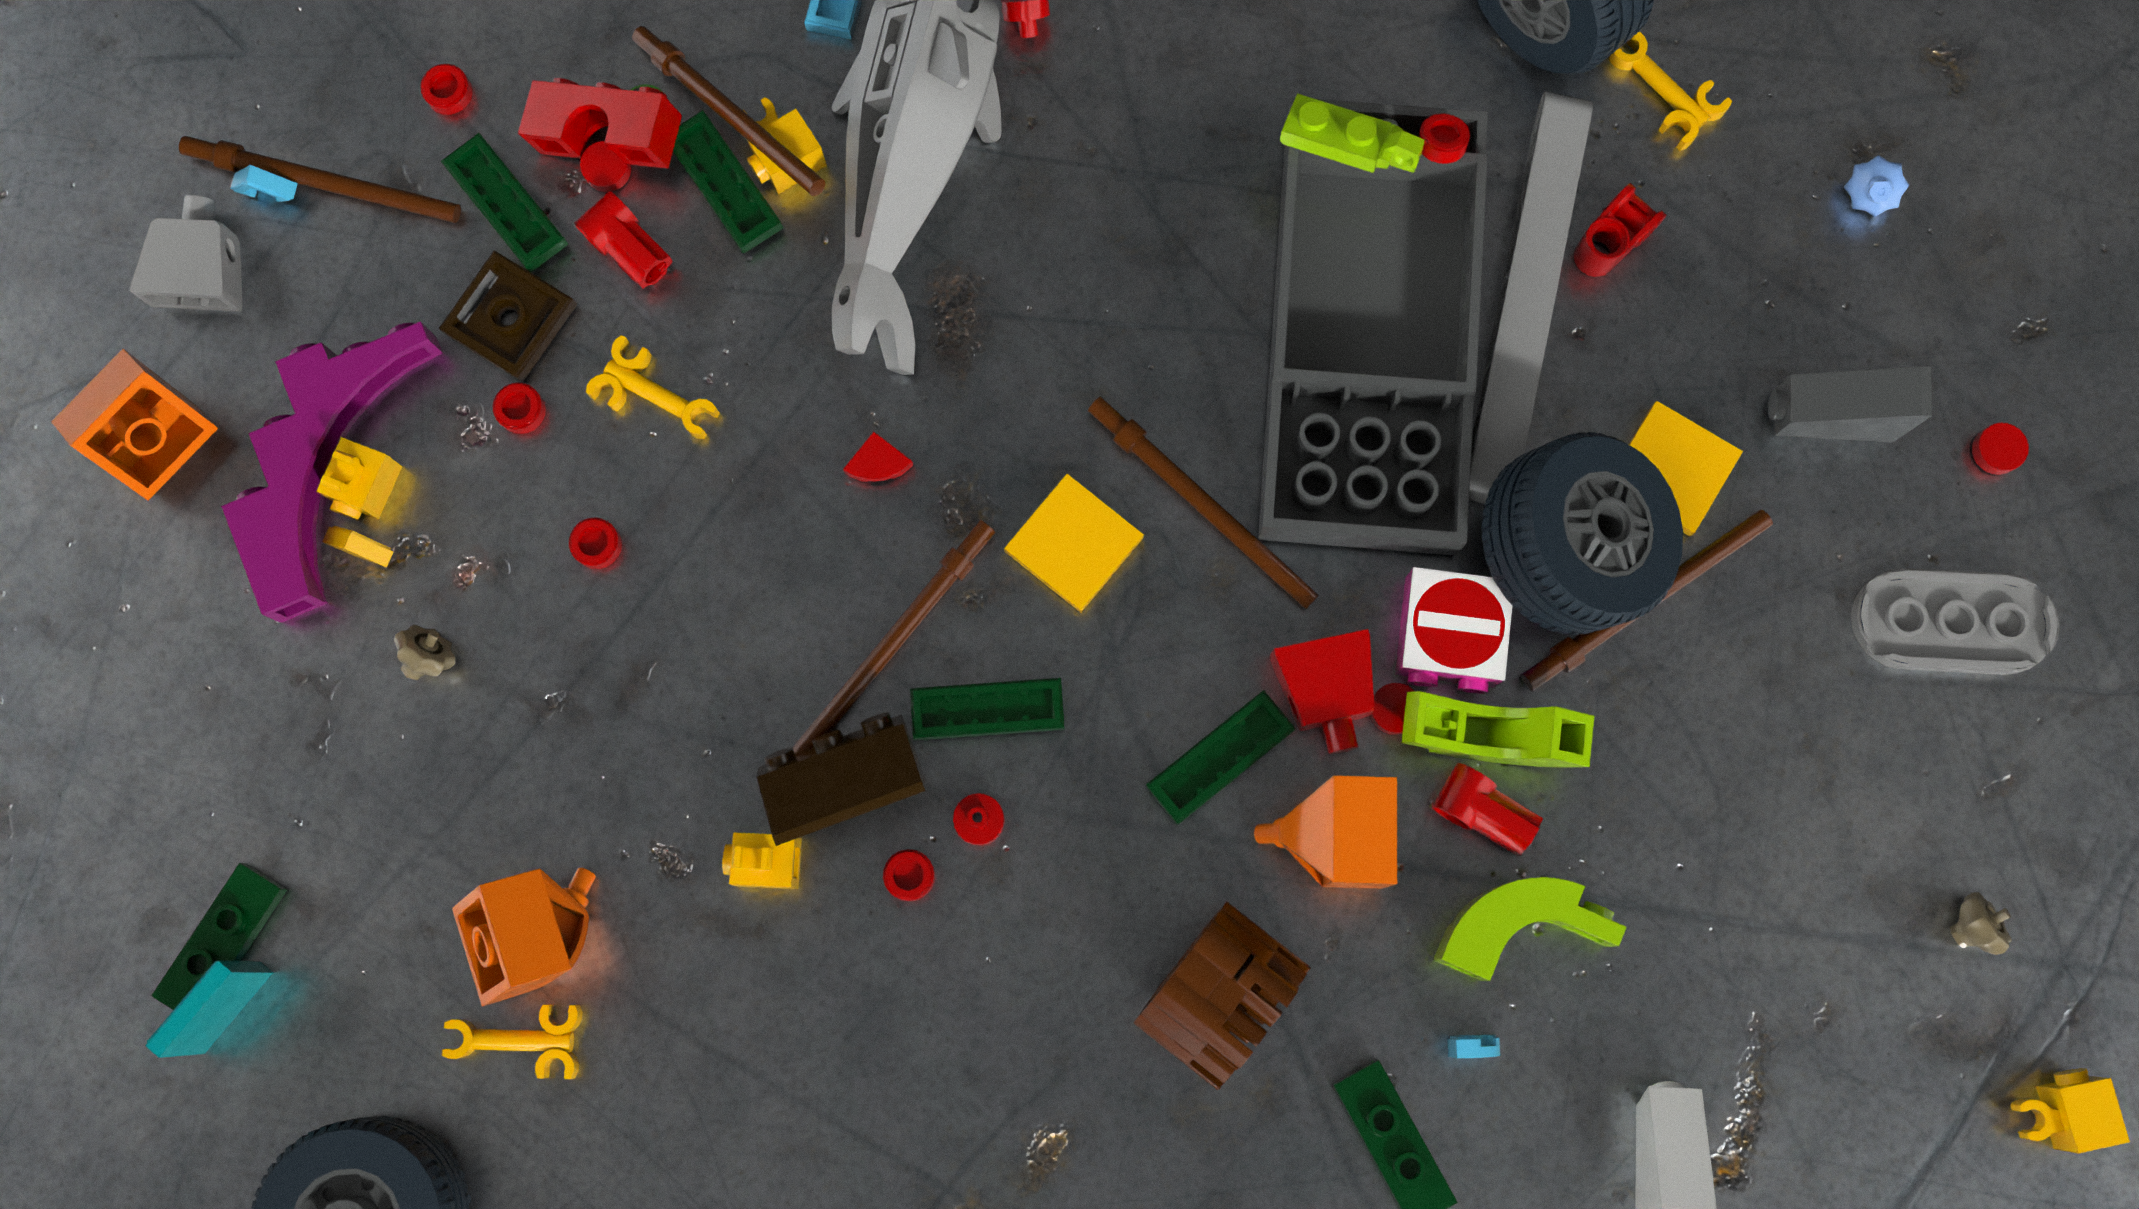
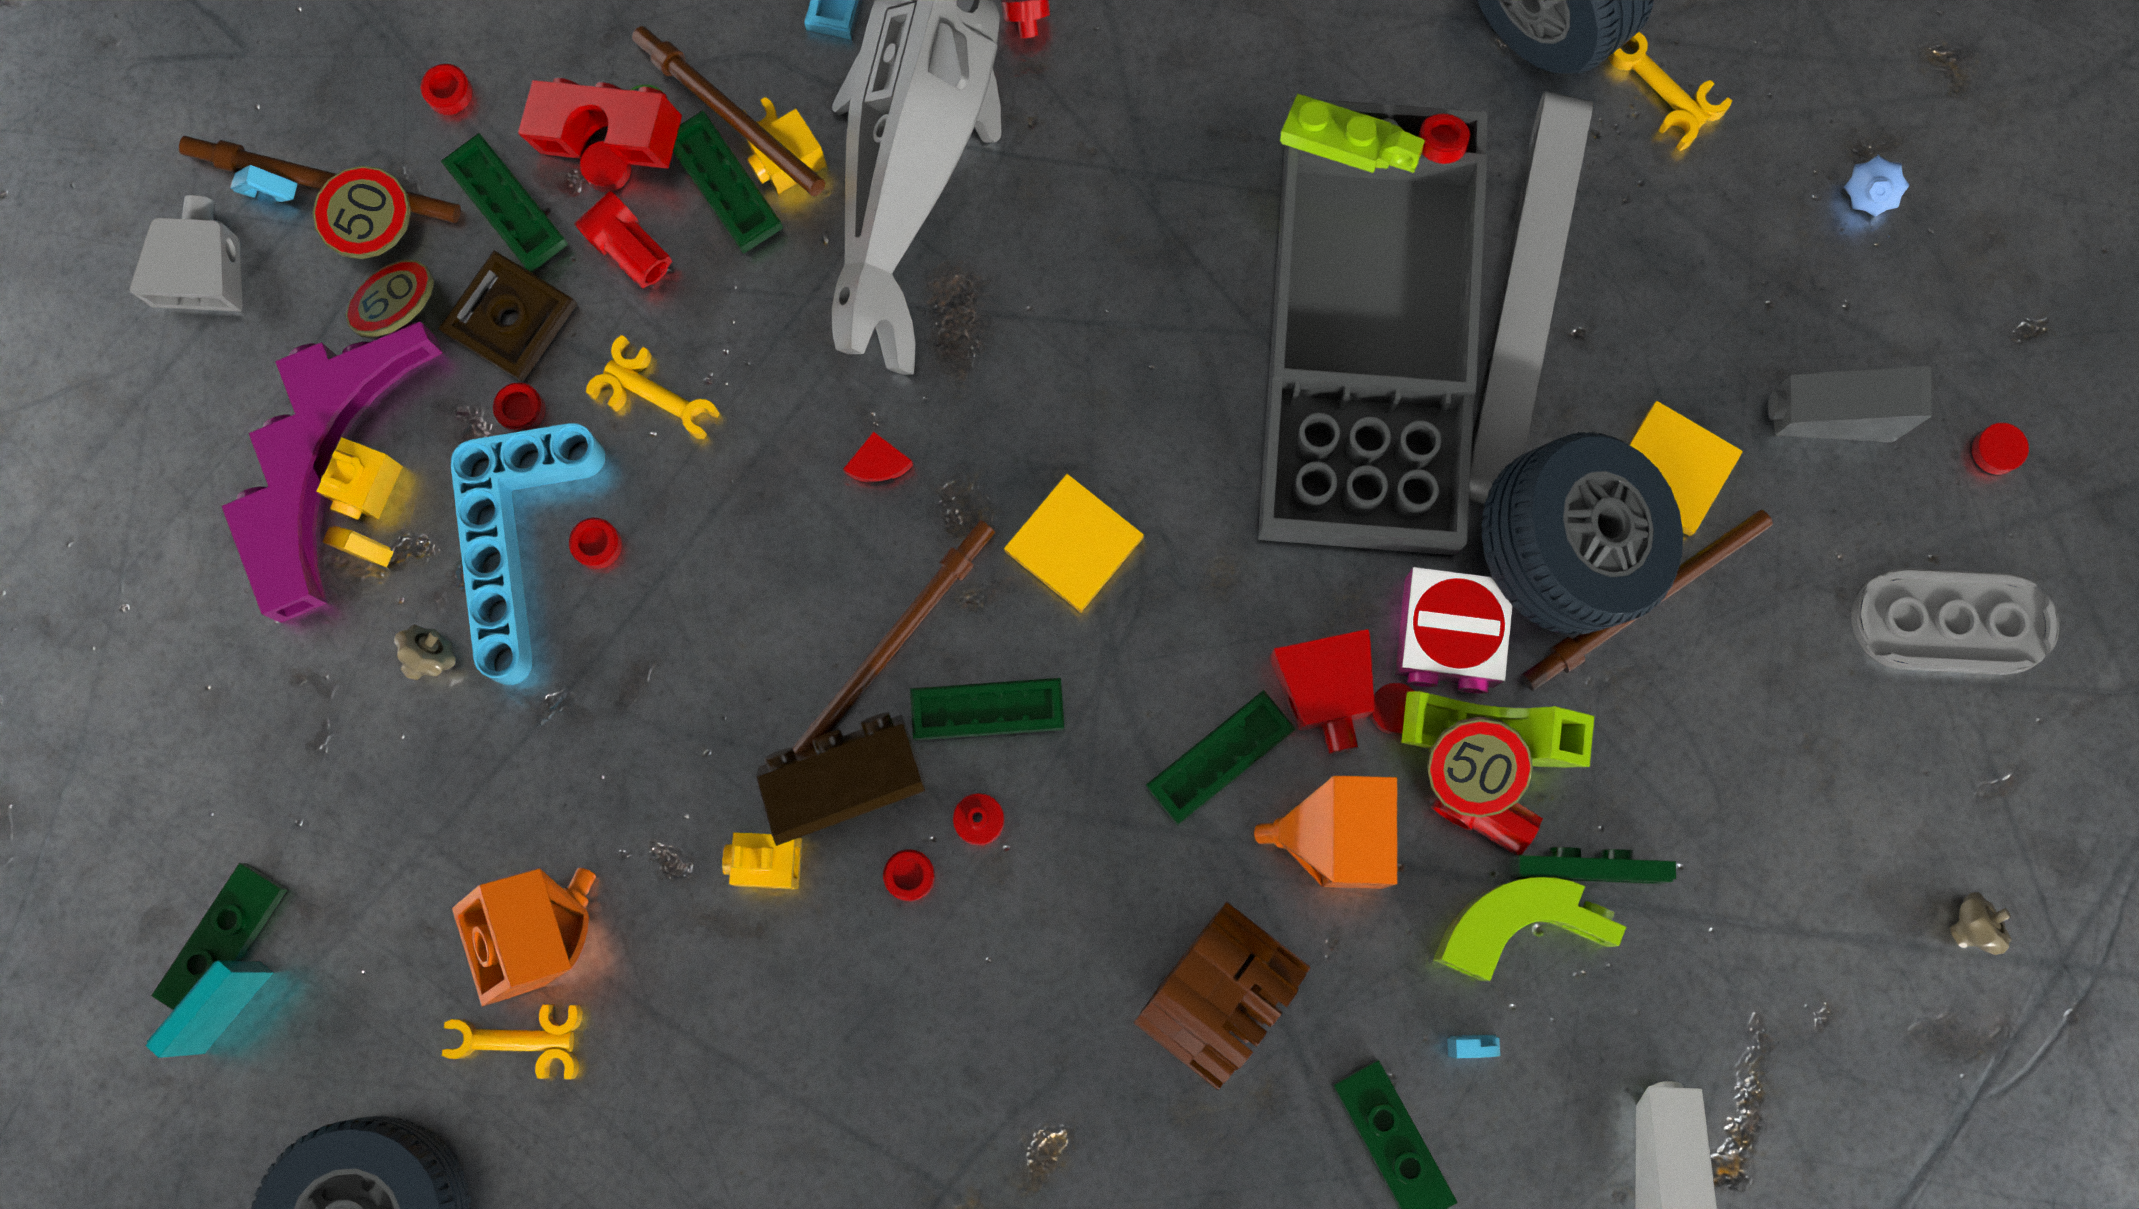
orange piece [51,349,218,501] -> none
reddish brown bar [1088,396,1319,609] -> none
red piece [1573,183,1667,277] -> none
yellow brick [2010,1068,2130,1153] -> none
none -> piece [312,166,411,259]
none -> piece [345,260,434,338]
none -> medium azure beam [451,423,606,685]
none -> piece [1427,717,1533,818]
none -> dark green plate [1509,847,1676,884]

